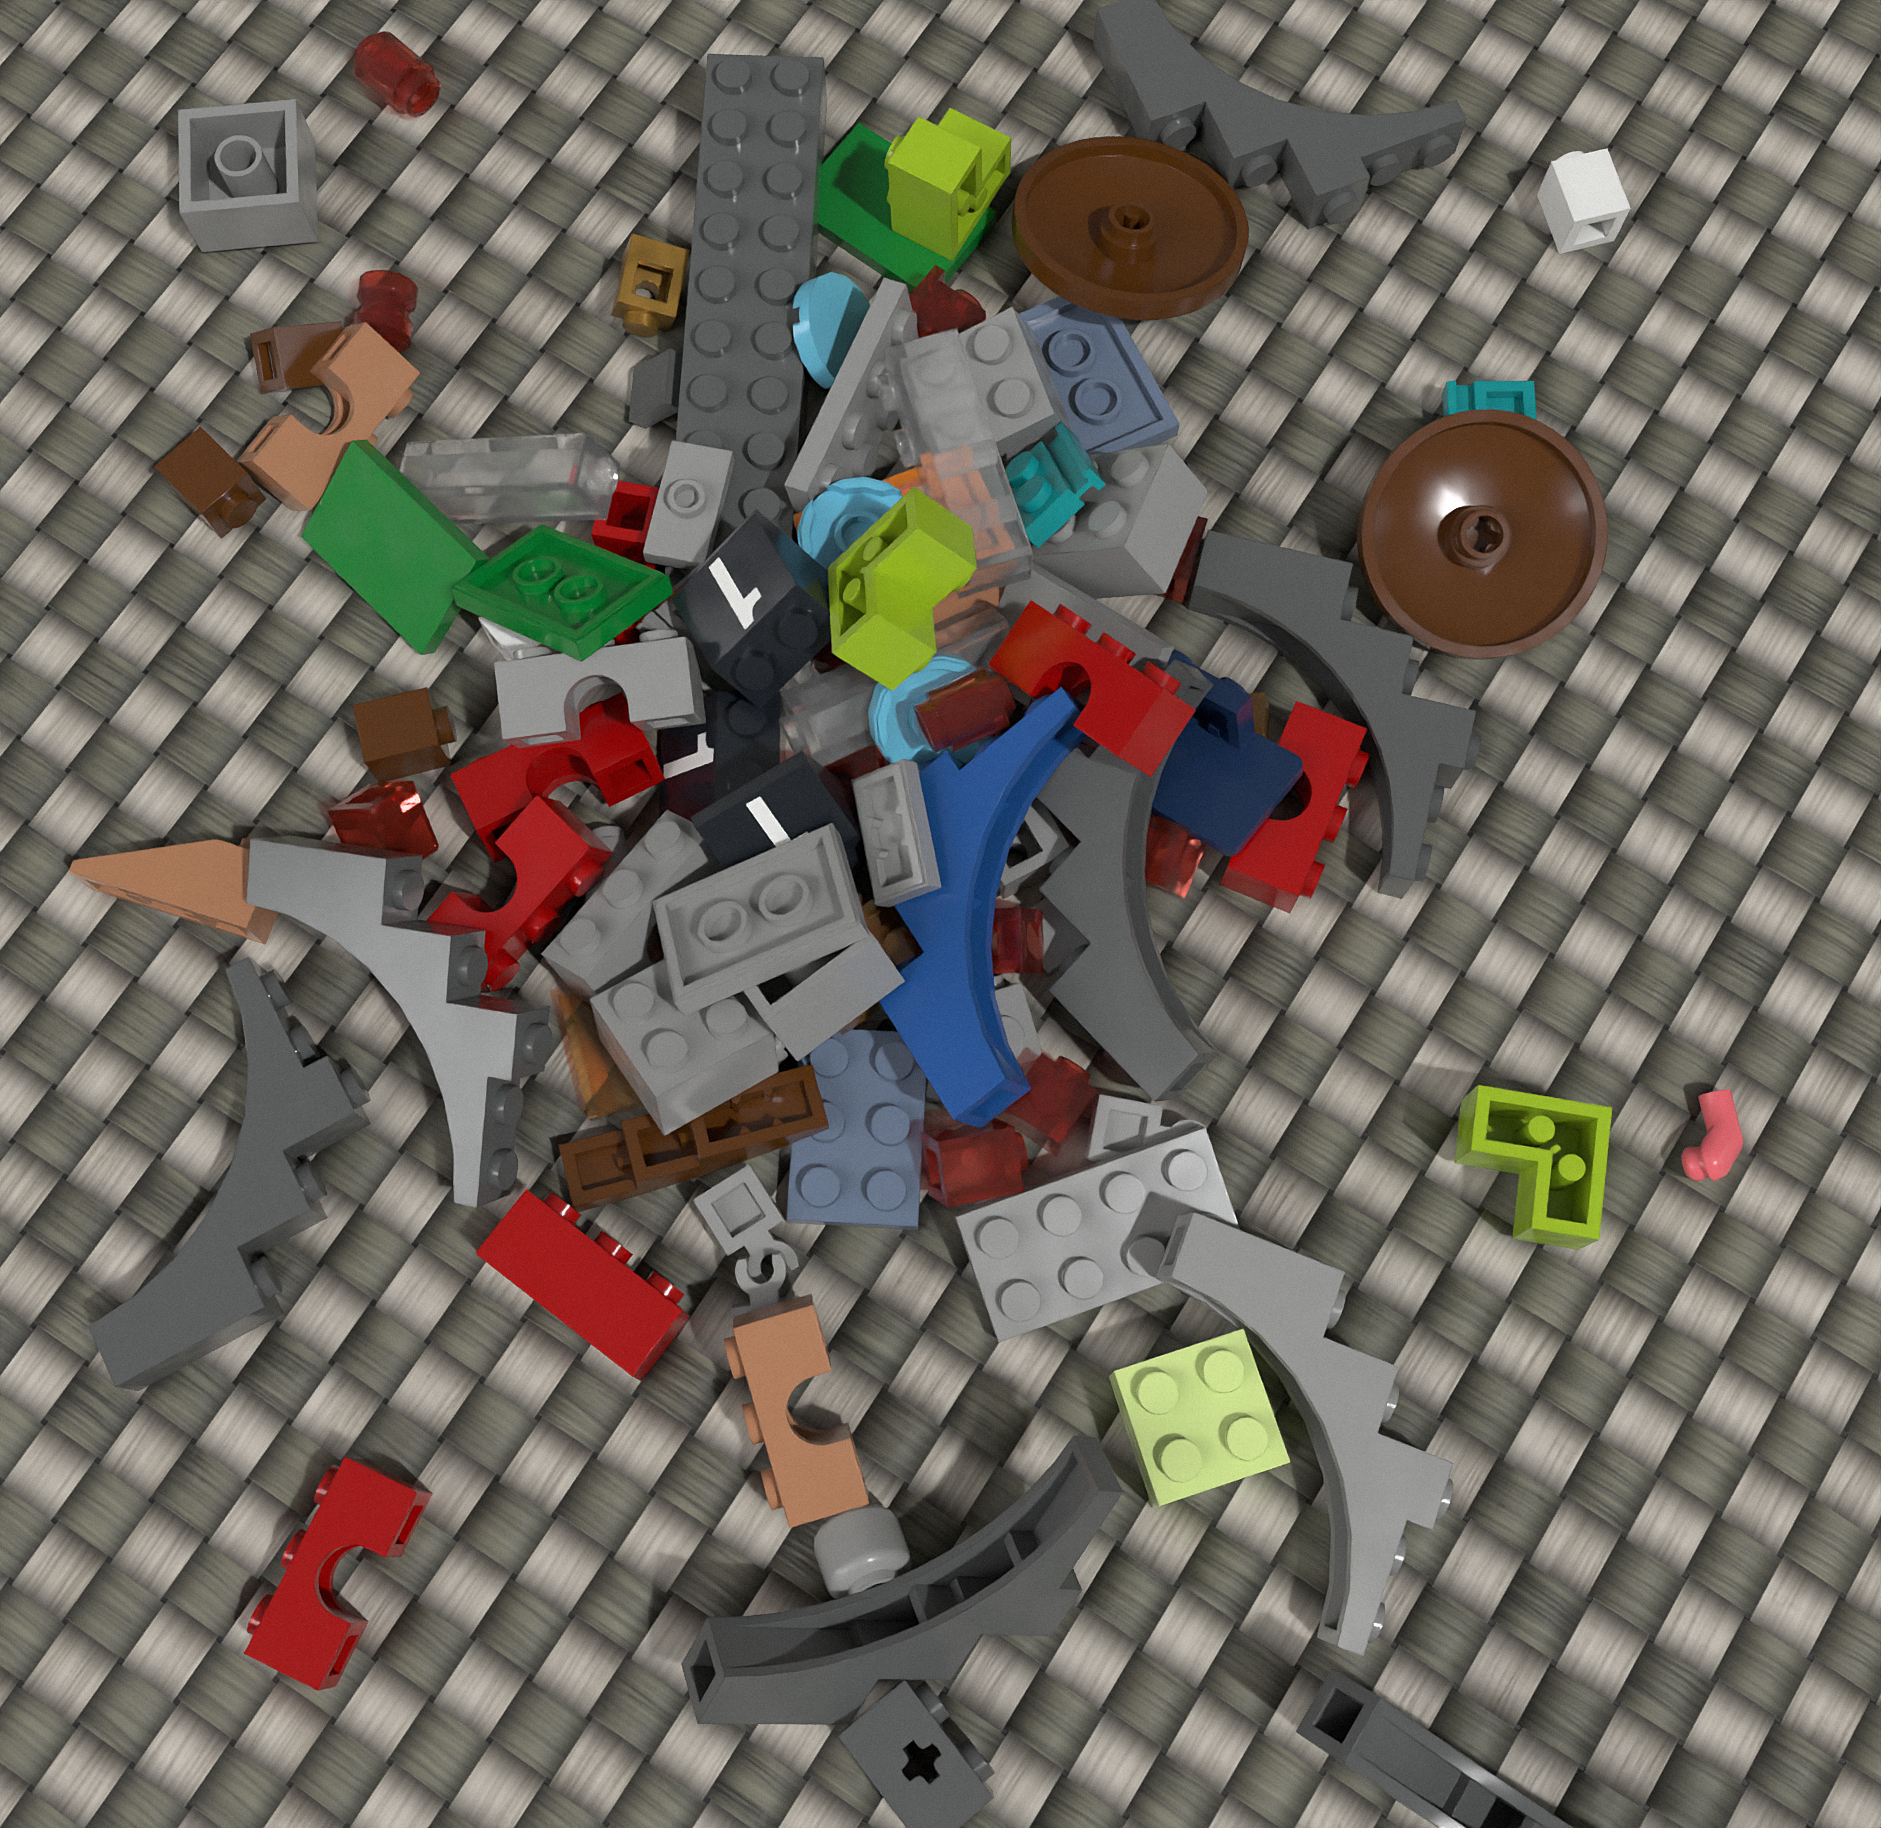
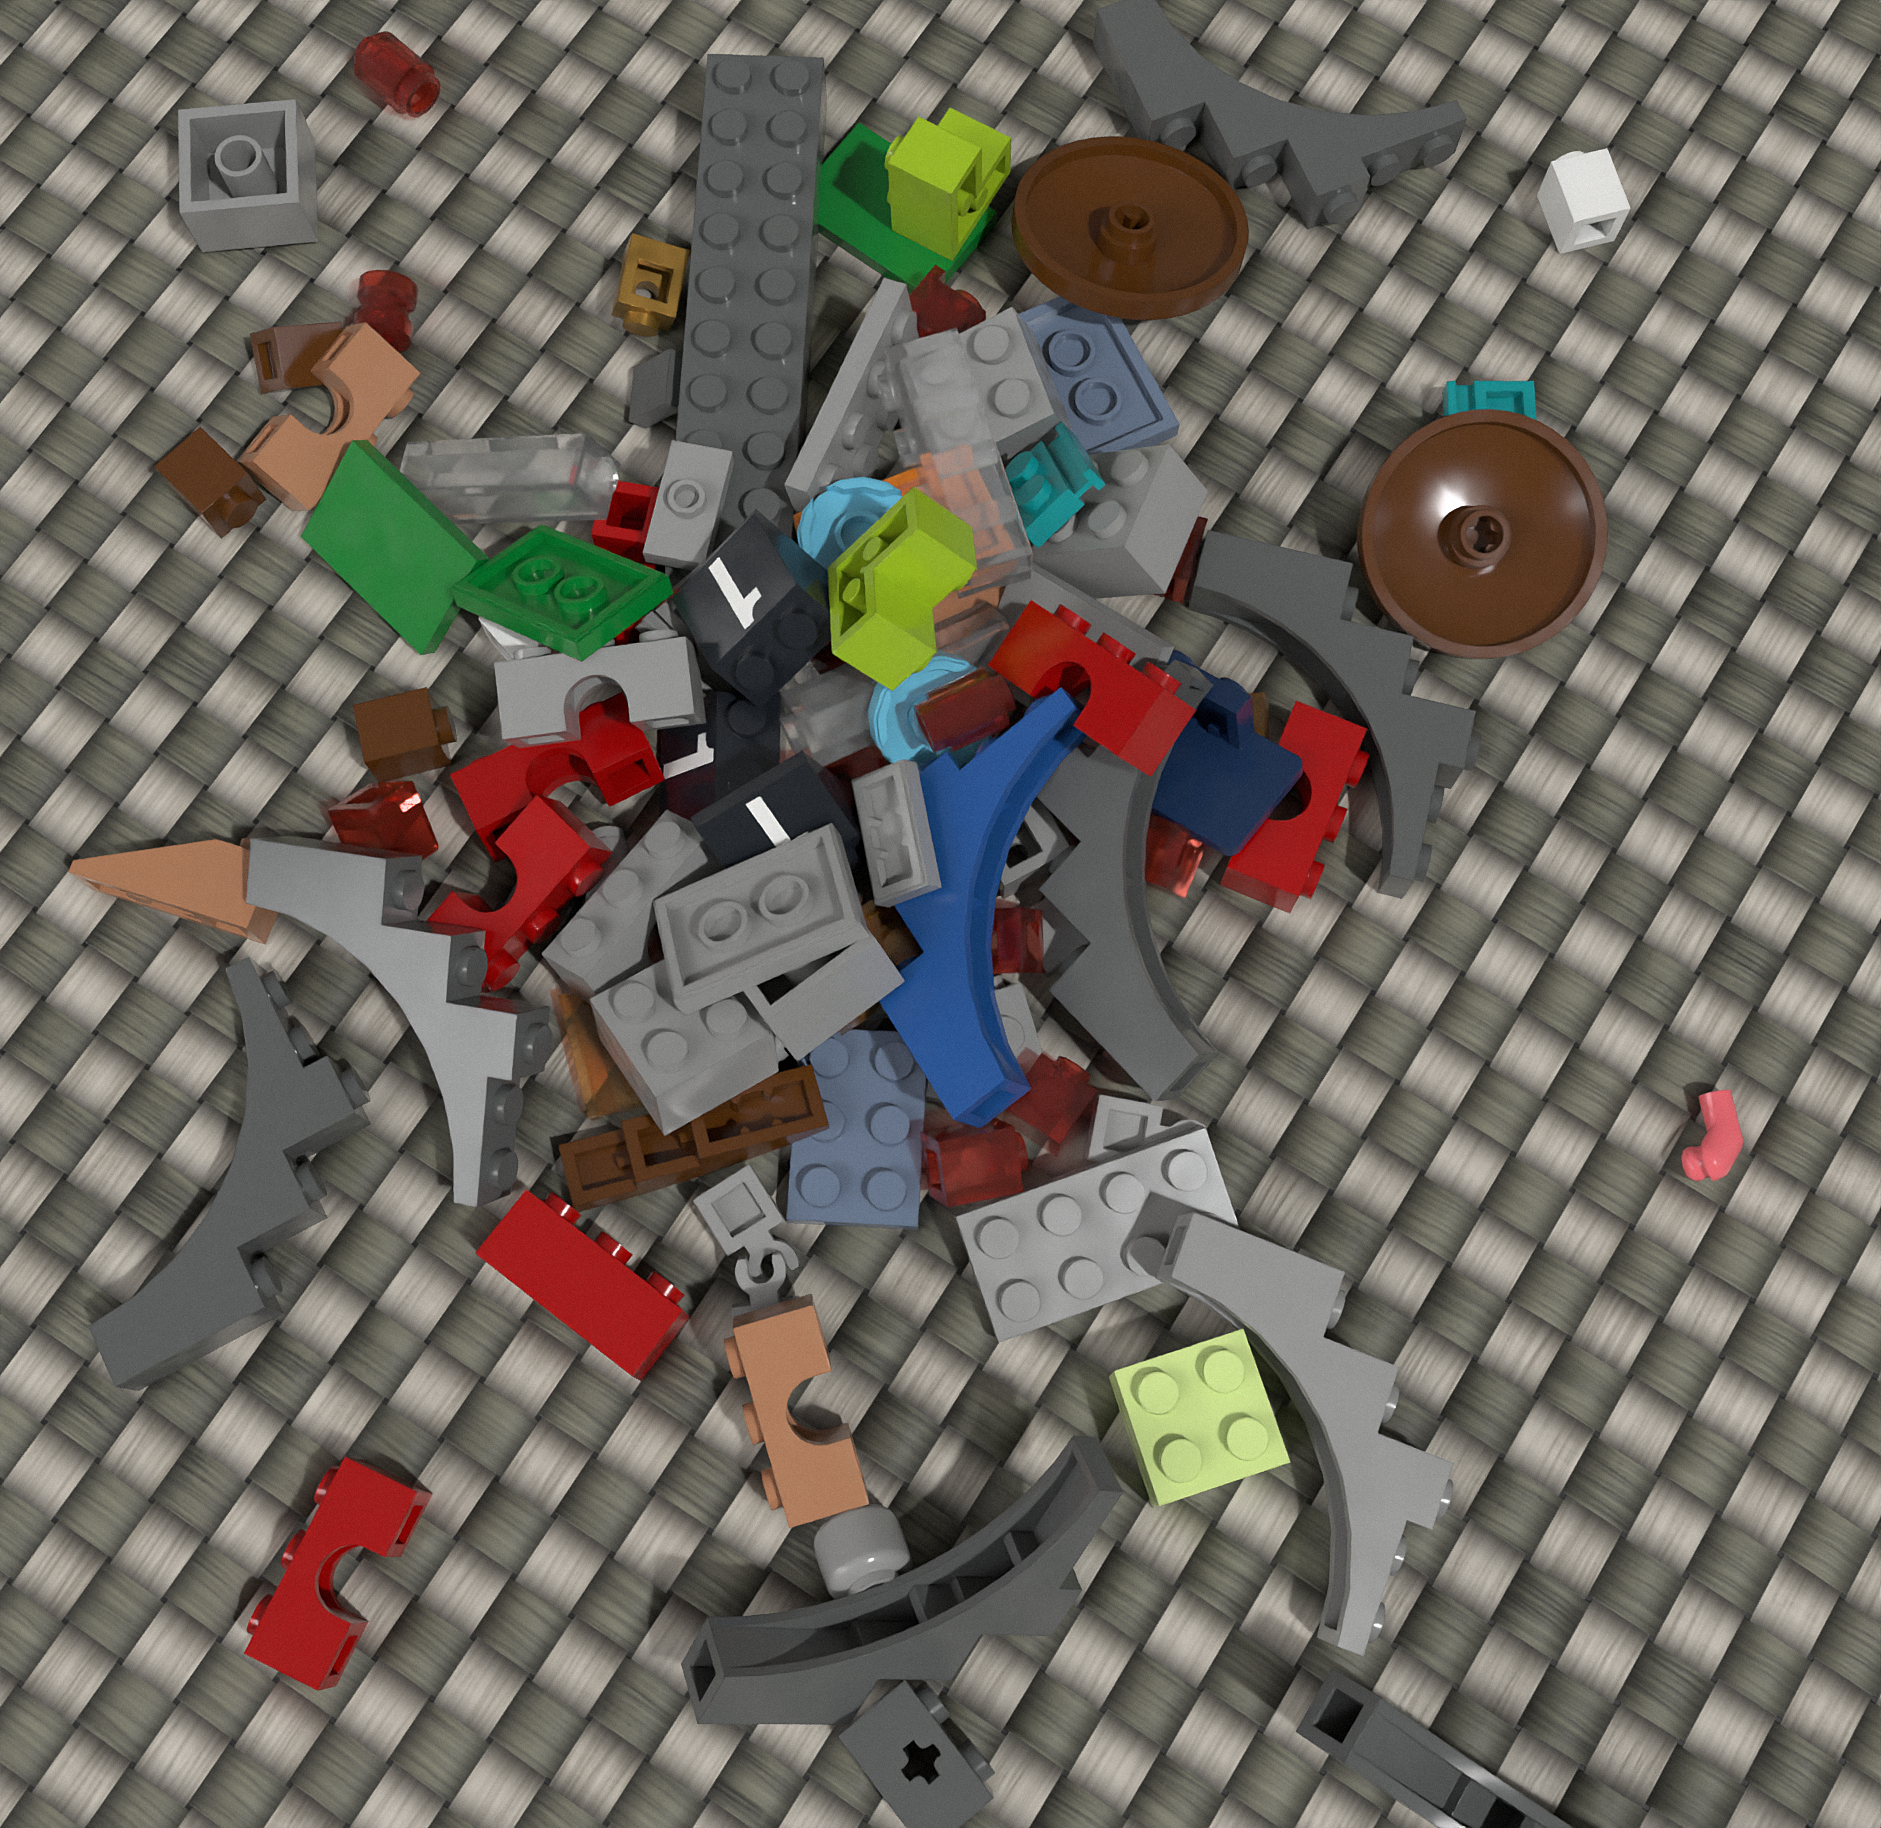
medium azure tile [793,272,870,389] -> none
lime brick [1454,1085,1612,1250] -> none

